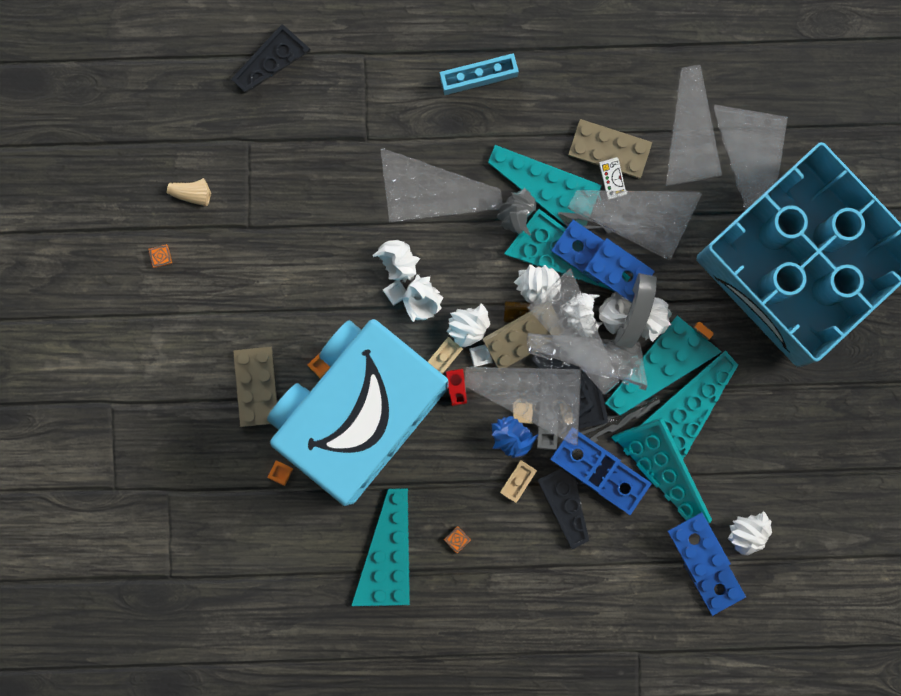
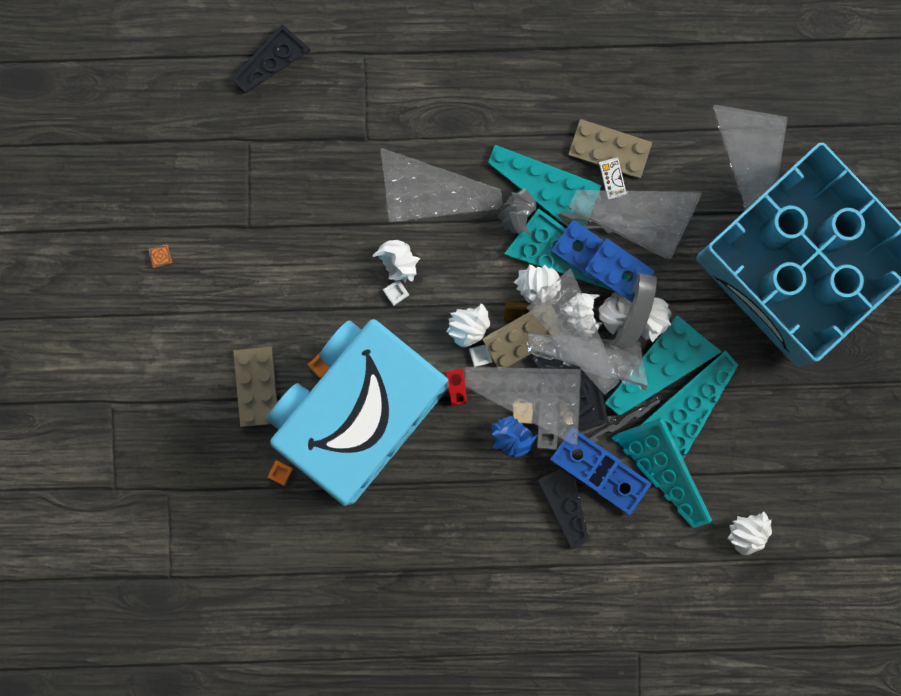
tan piece [167,178,211,206] -> none
teal wing [352,489,410,606] -> none
white hair [403,275,443,322] -> none
tan plate [428,337,463,374] -> none
medium azure brick [440,53,519,95] -> none
tile [444,526,471,553] -> none
tan plate [500,460,537,503] -> none
clear wing [665,65,722,186] -> none
blue bracket [667,512,746,616] -> none
orange tile [693,322,713,340] -> none

